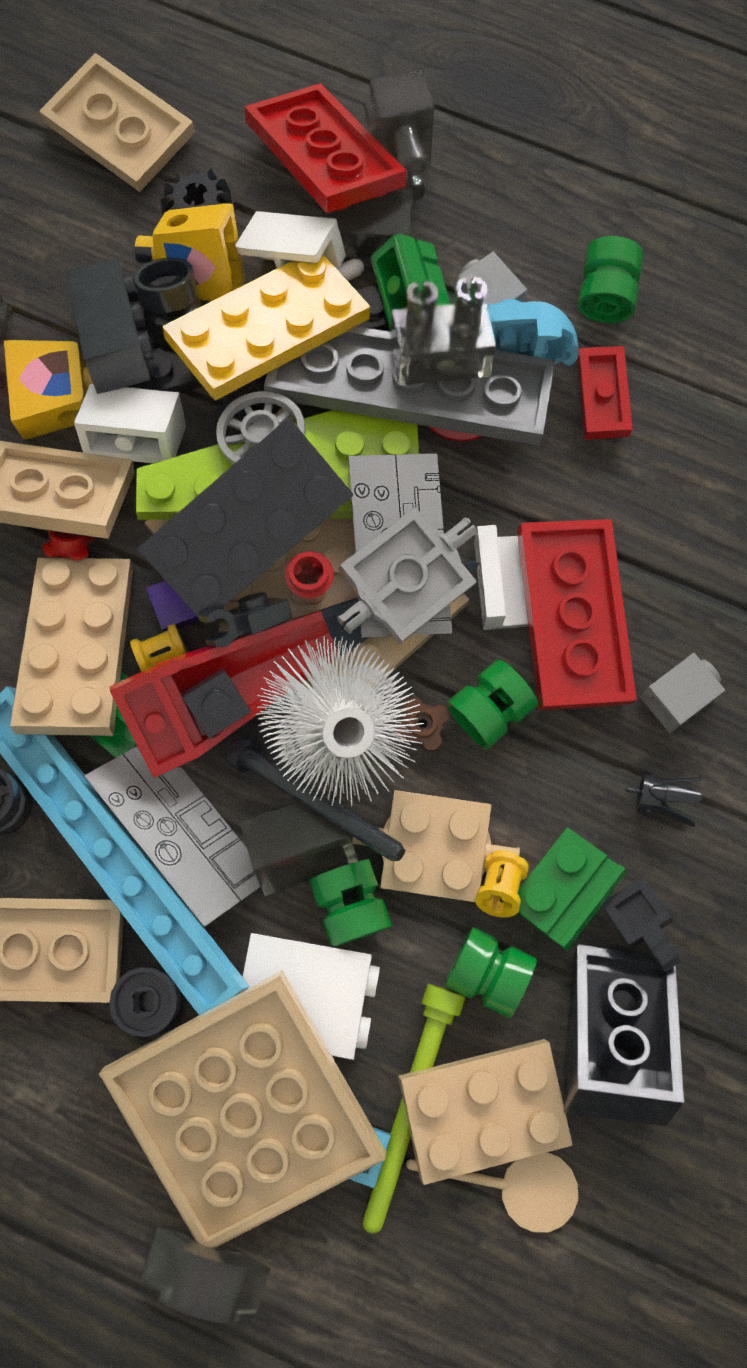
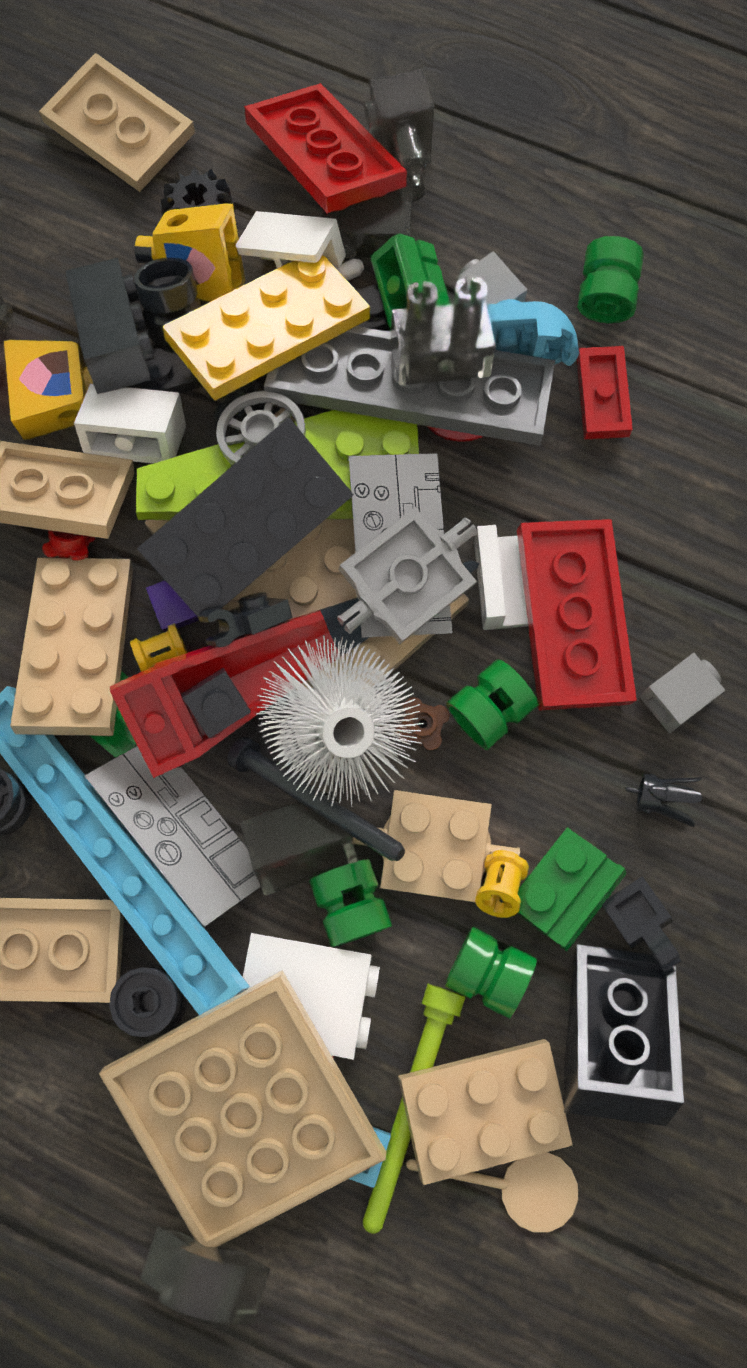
red cone [285,551,334,605] -> none

